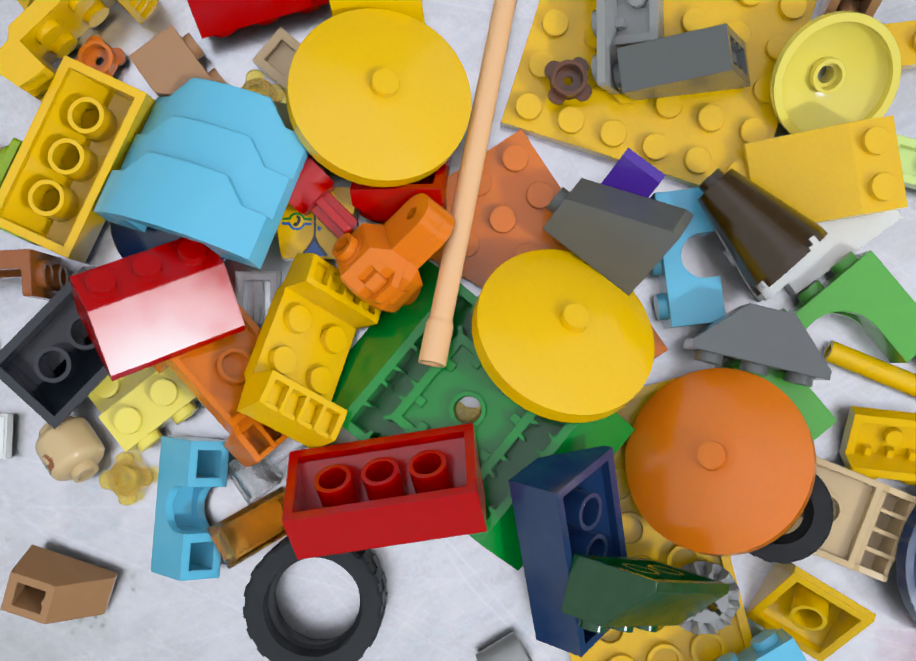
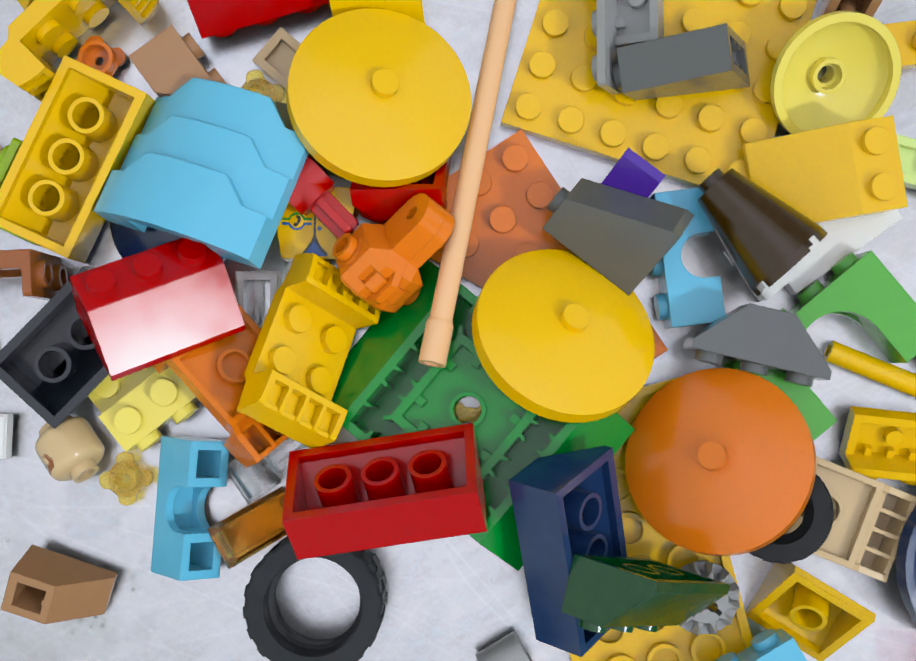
reddish brown plate [544,57,592,105] -> none

